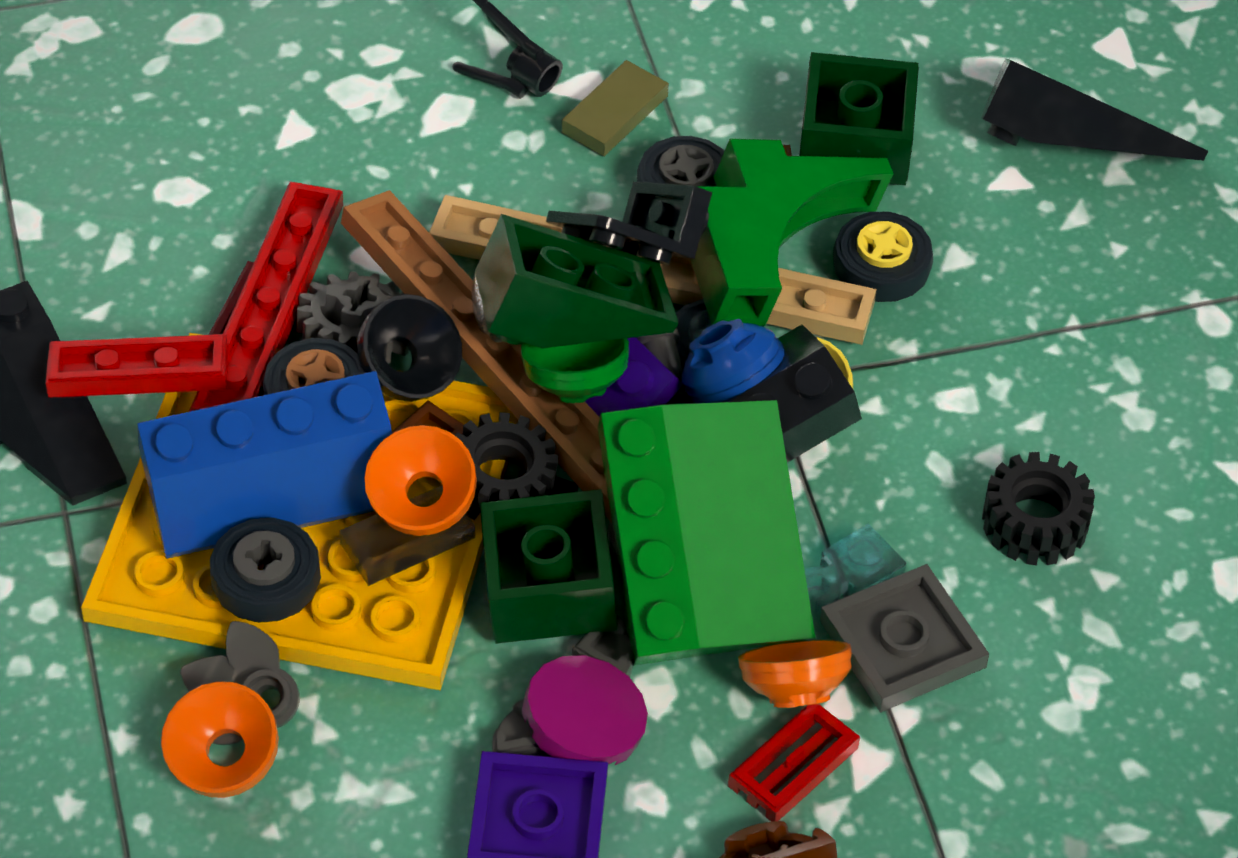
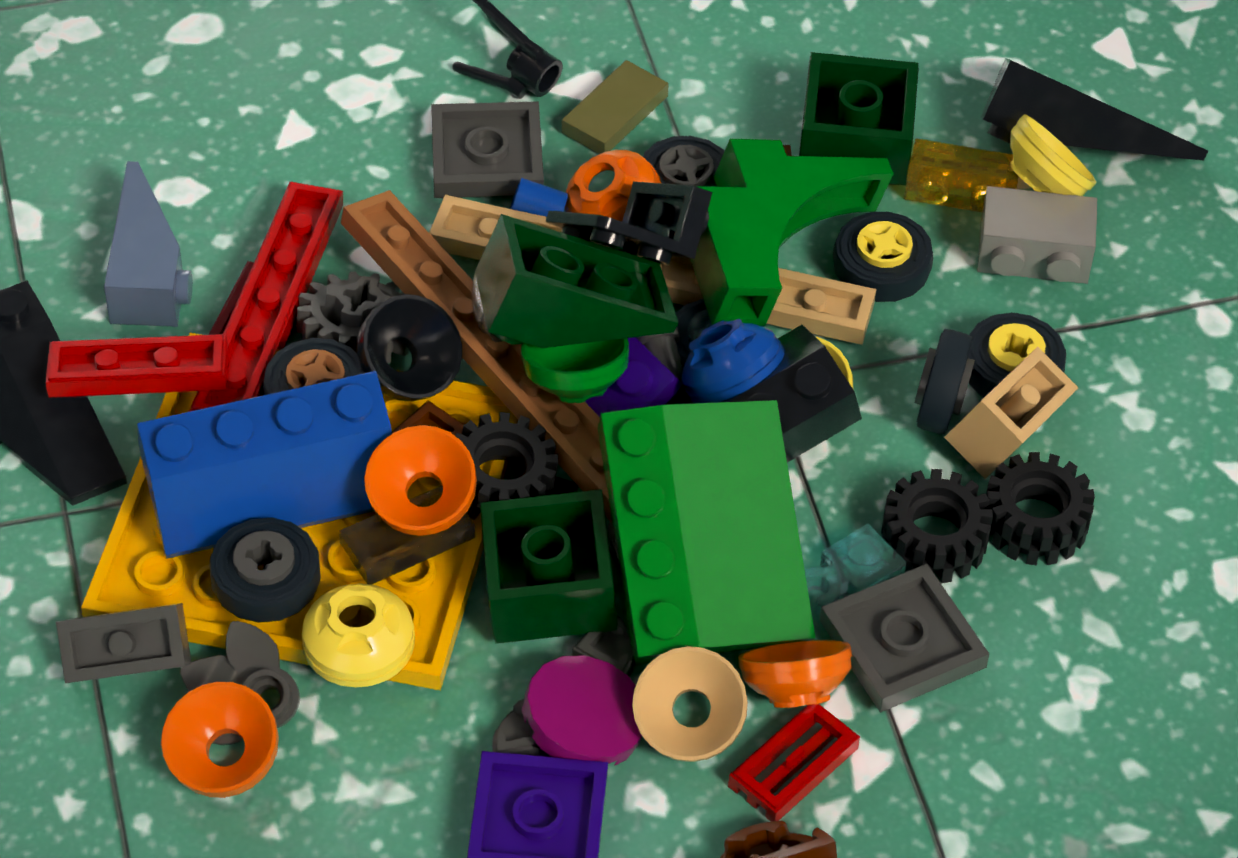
none -> dark grey plate [56,603,191,683]
none -> sand blue slope [104,161,193,327]
none -> light yellow piece [302,583,415,688]
none -> dark grey plate [431,101,544,198]
none -> blue hinge [510,177,568,217]
none -> orange piece [565,150,661,222]
none -> tan piece [632,646,748,762]
none -> black tyre [881,469,993,583]
none -> clear yellow bracket [904,138,1019,213]
none -> black wheel [914,329,975,434]
none -> tan slope [944,347,1078,479]
none -> black wheel [968,312,1066,397]
none -> light grey brick [977,186,1097,284]
none -> light yellow piece [1010,114,1096,196]

